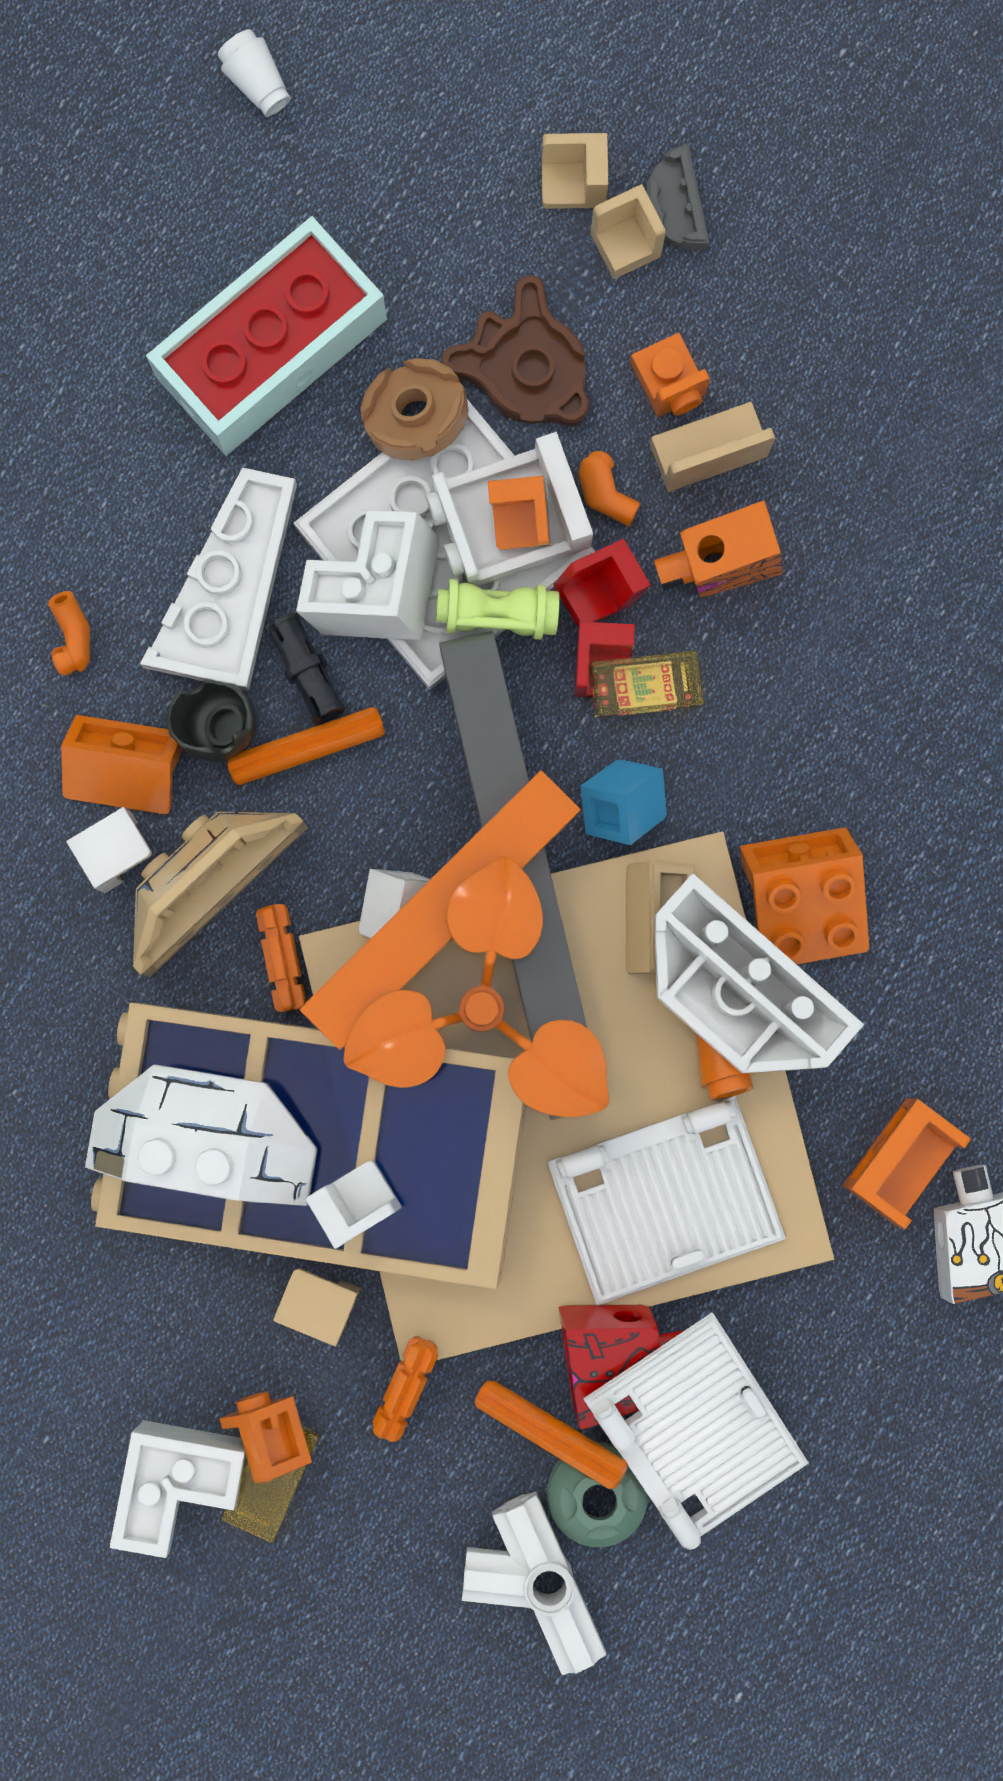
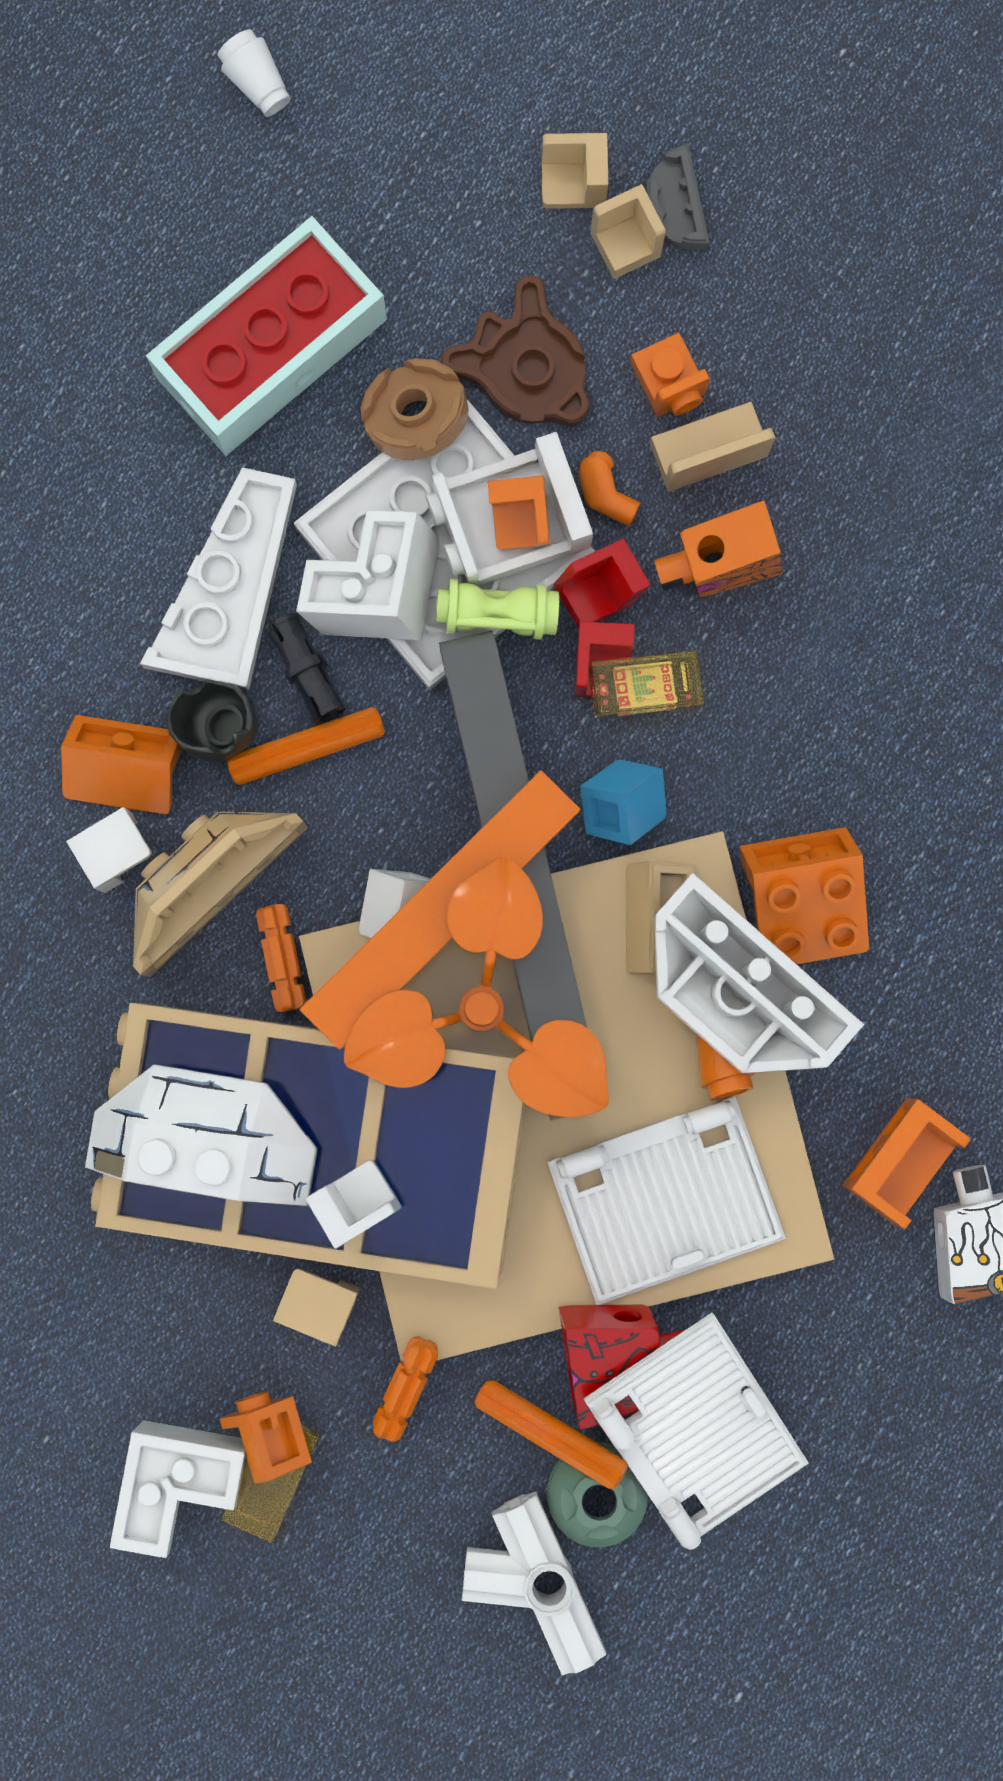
orange arm [48,591,90,676] -> none

